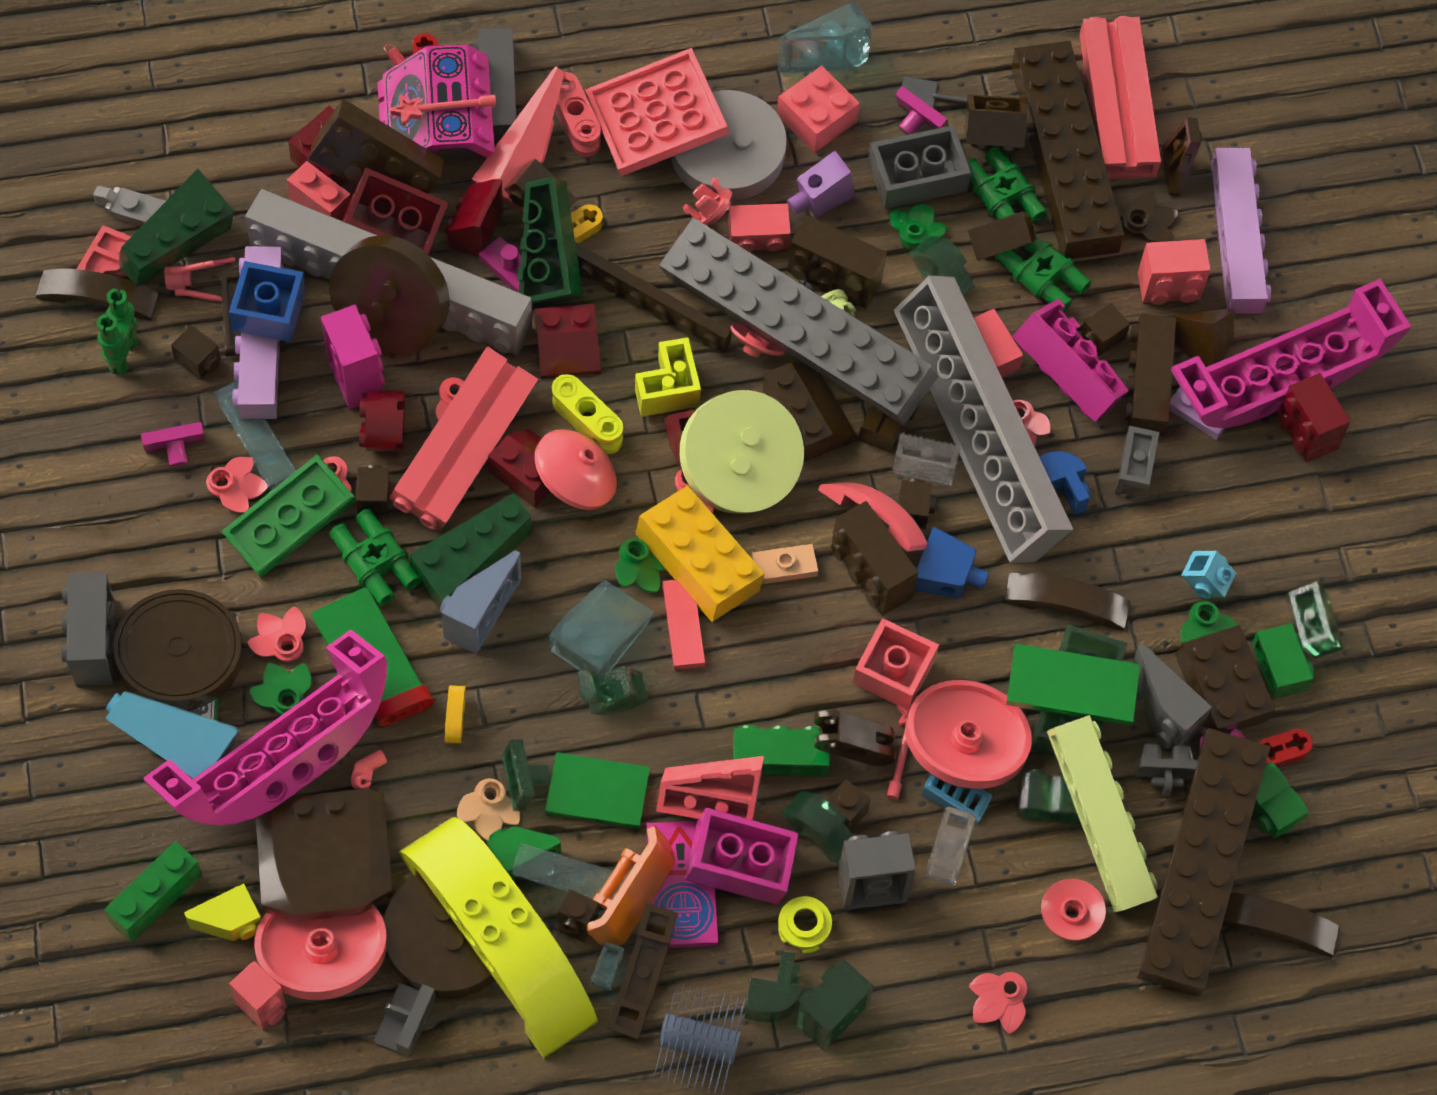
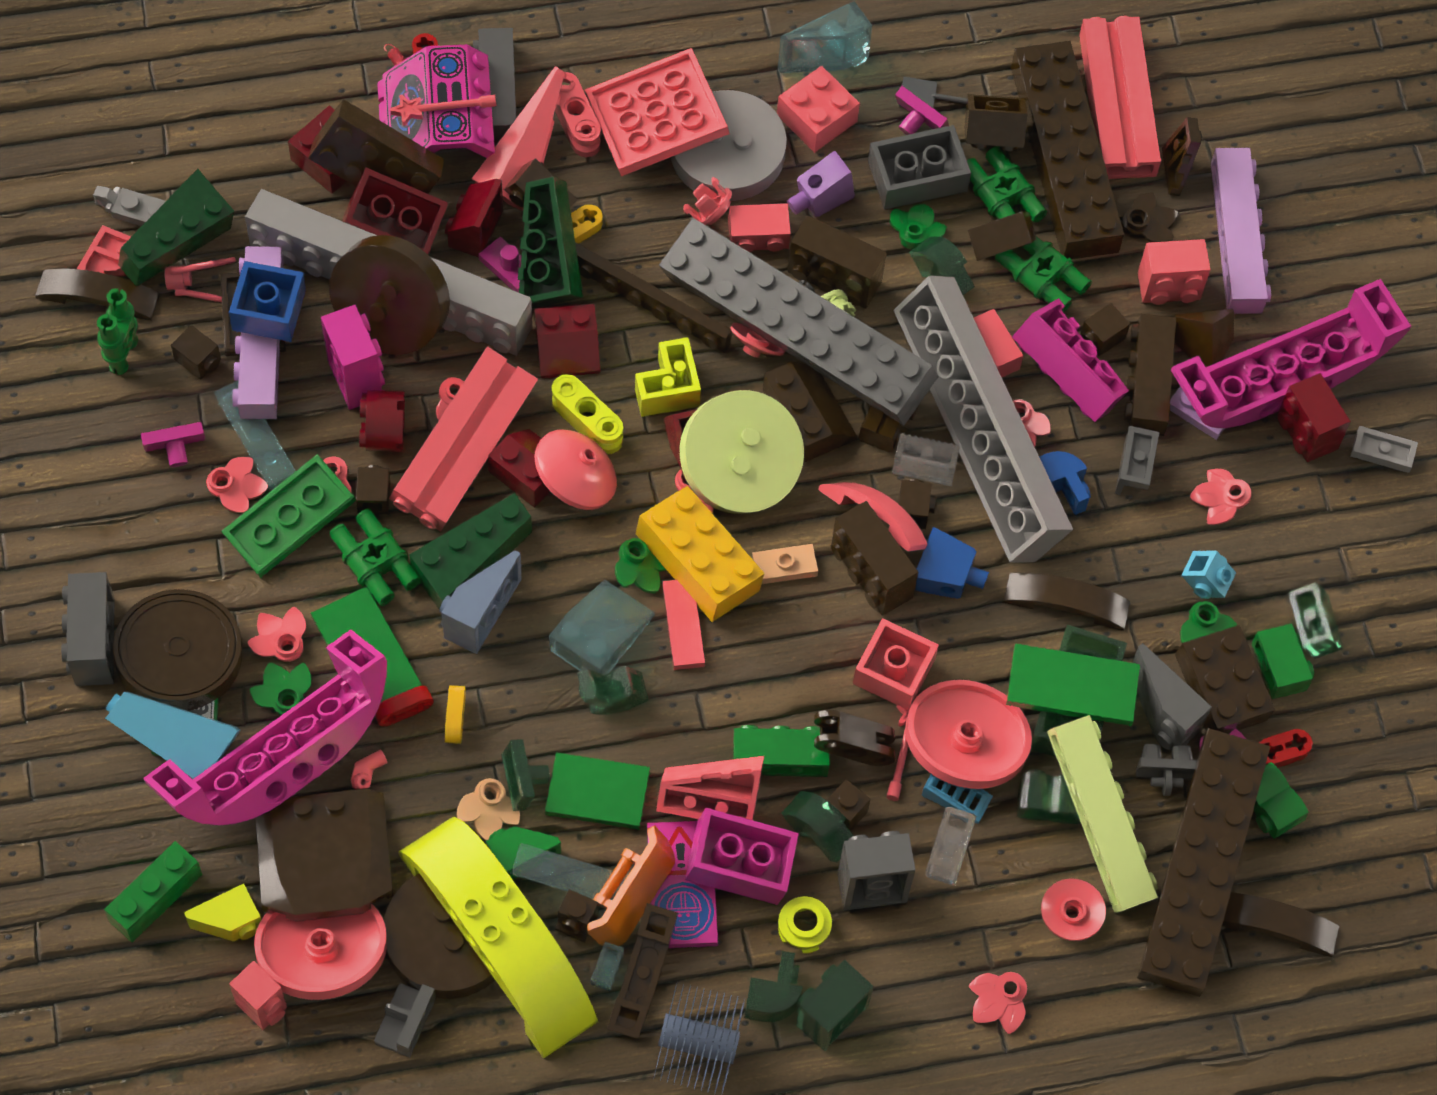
coral brick [287,161,351,221] -> none
none -> coral plate [1190,469,1252,525]
none -> light grey plate [1351,426,1418,473]

